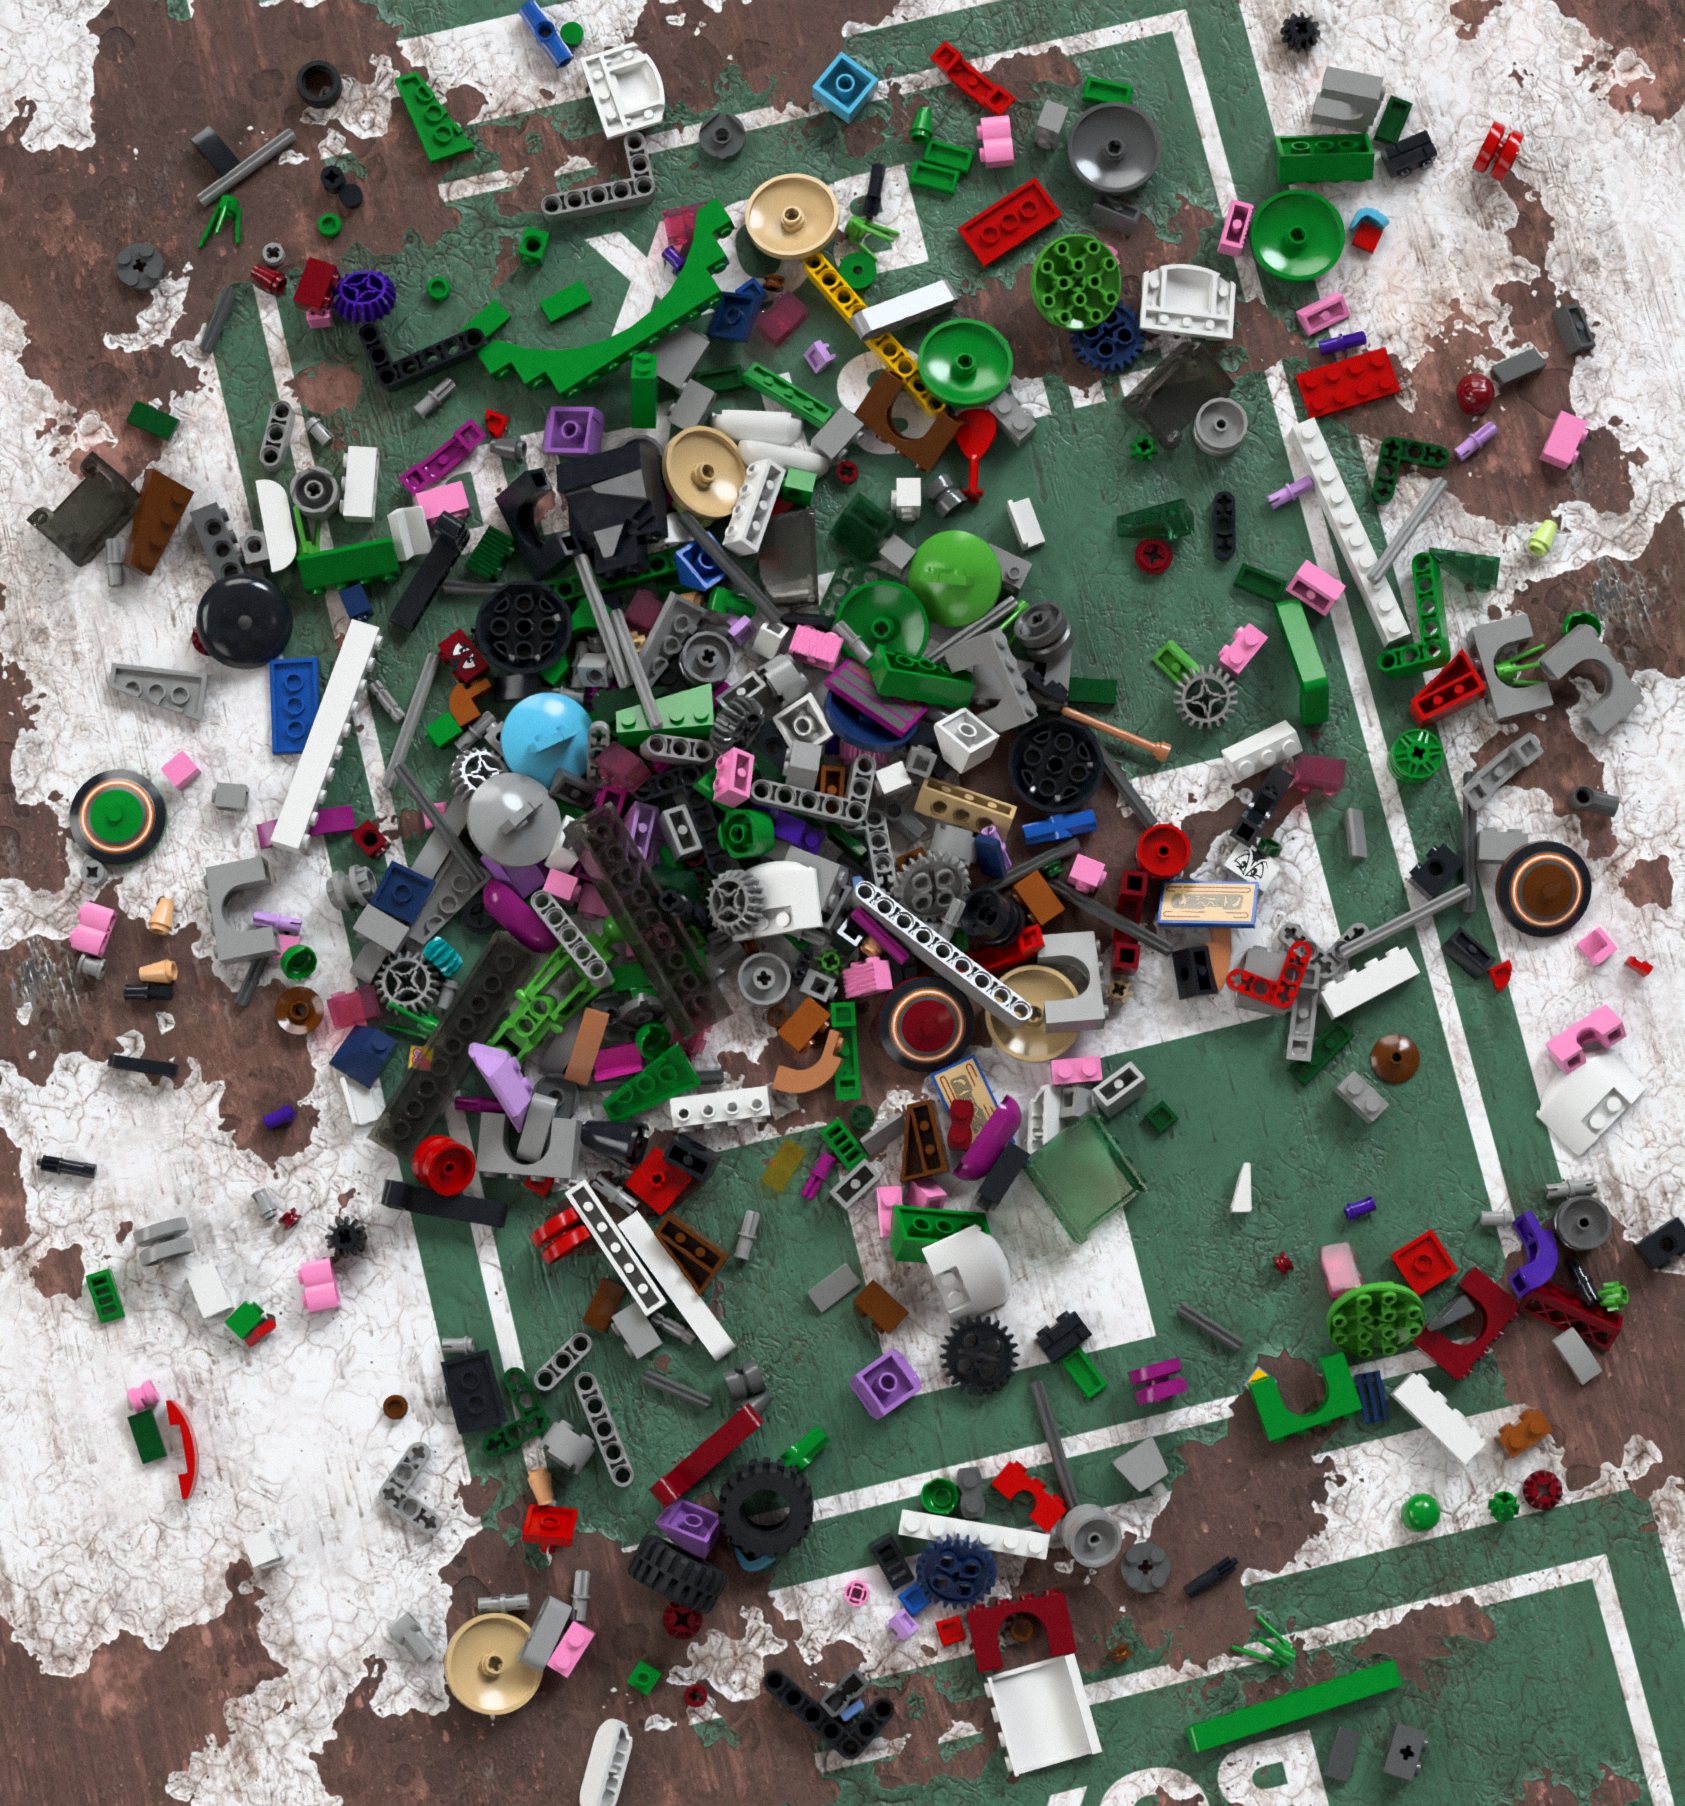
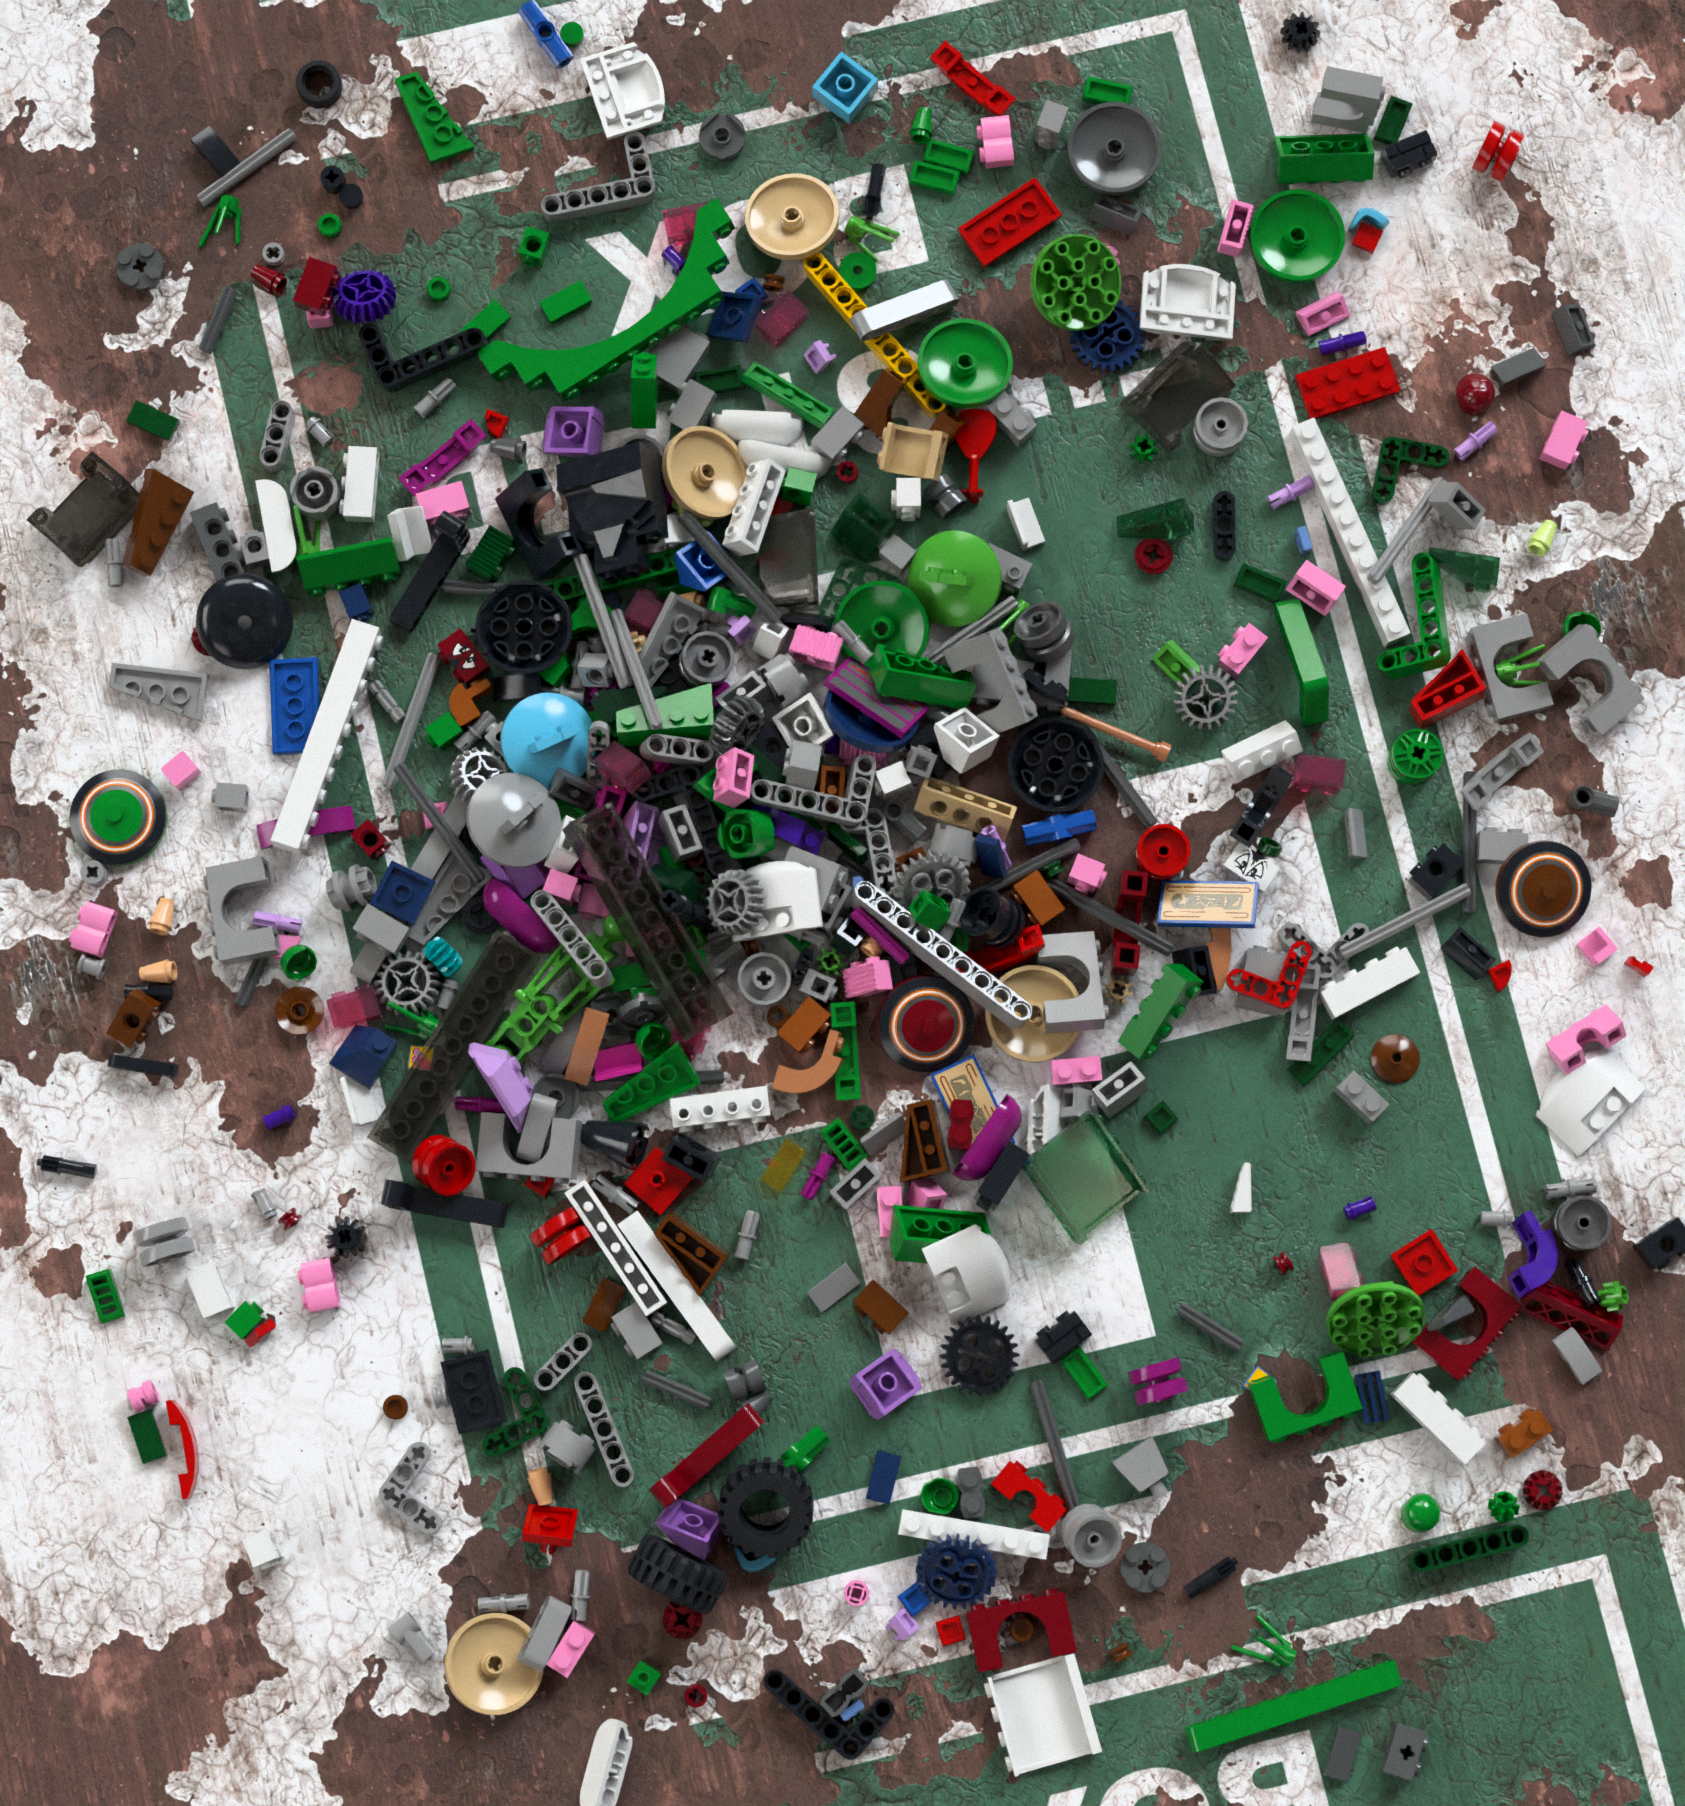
black slope [868,1533,915,1591] -> none
none -> reddish brown brick [106,988,161,1049]
none -> dark blue tile [866,1450,902,1505]
none -> tan panel [877,422,949,482]
none -> green brick [908,889,951,931]
none -> green wedge [1118,964,1204,1059]
none -> medium blue tile [1294,526,1313,556]
none -> dark green beam [1407,1524,1529,1572]
none -> light grey brick [1427,482,1486,530]

